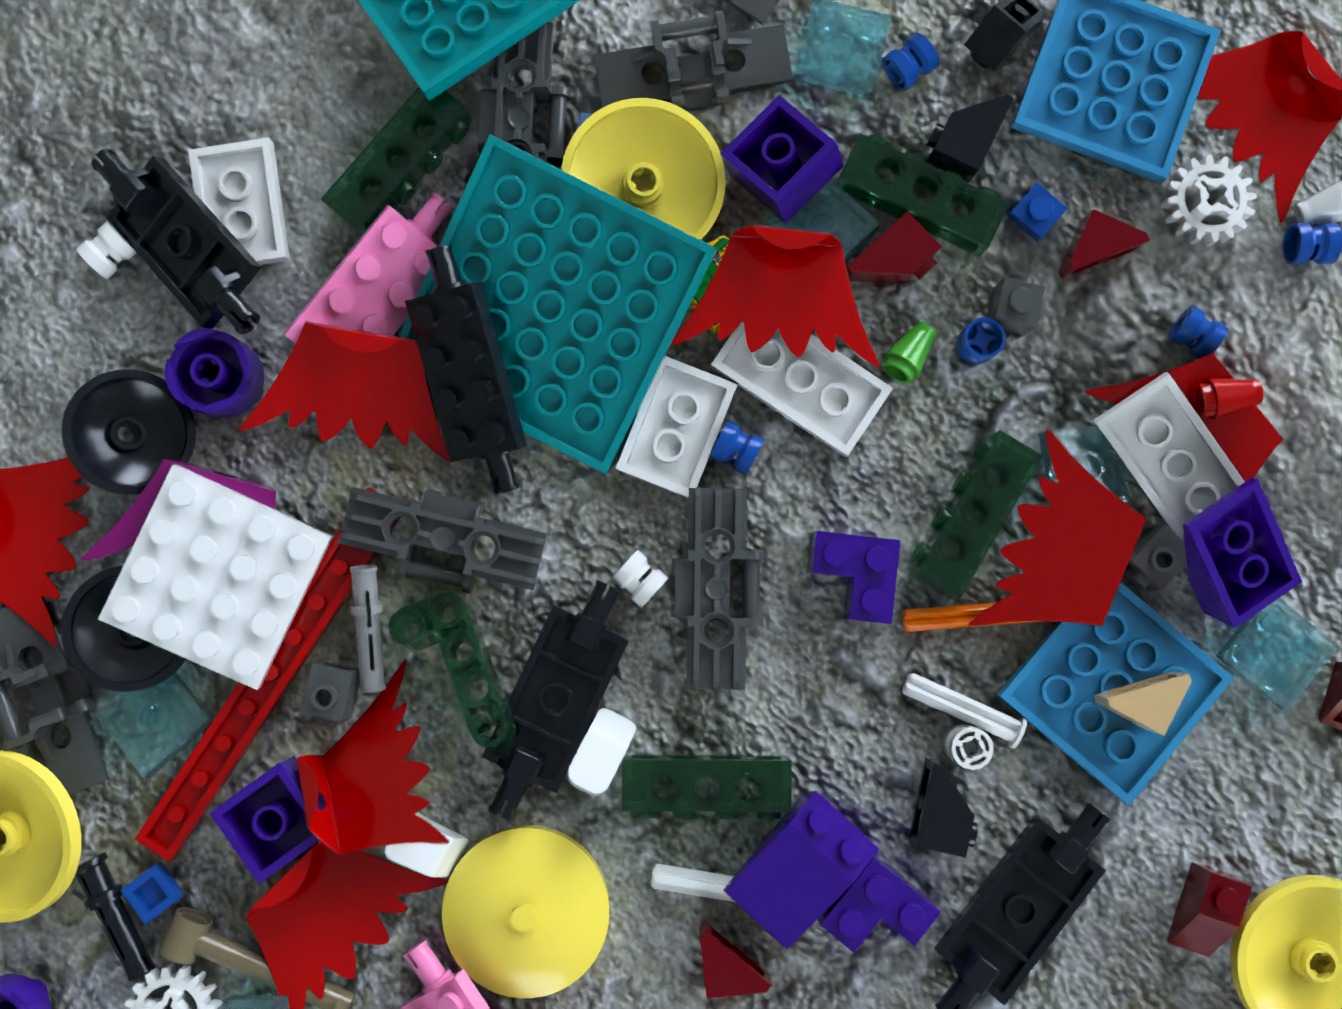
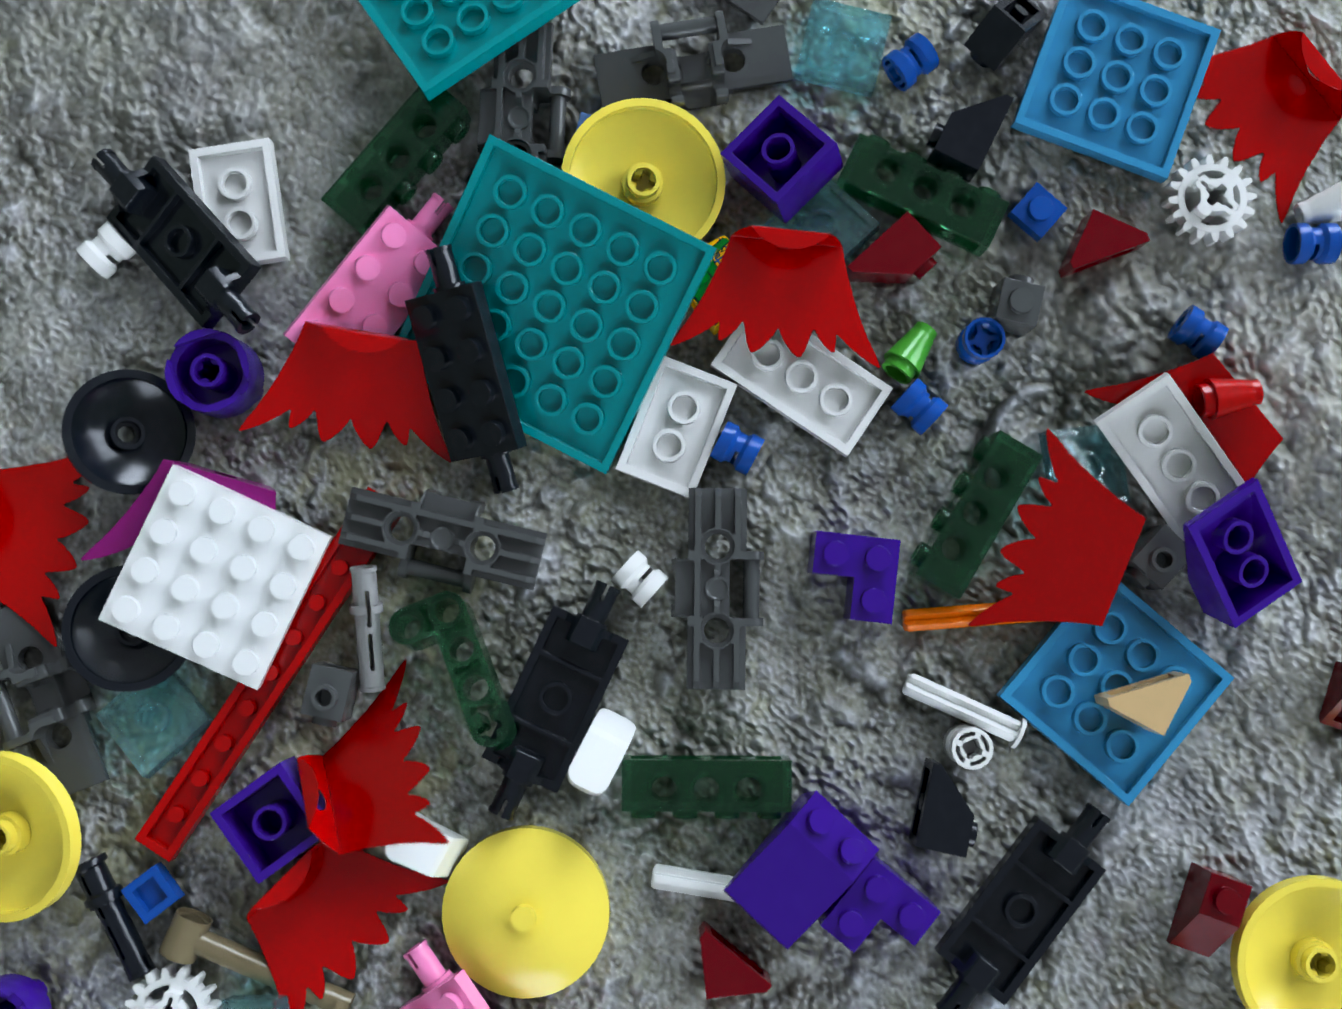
clear light blue plate [1216,598,1339,711] -> none
none -> blue wheel [890,378,948,435]

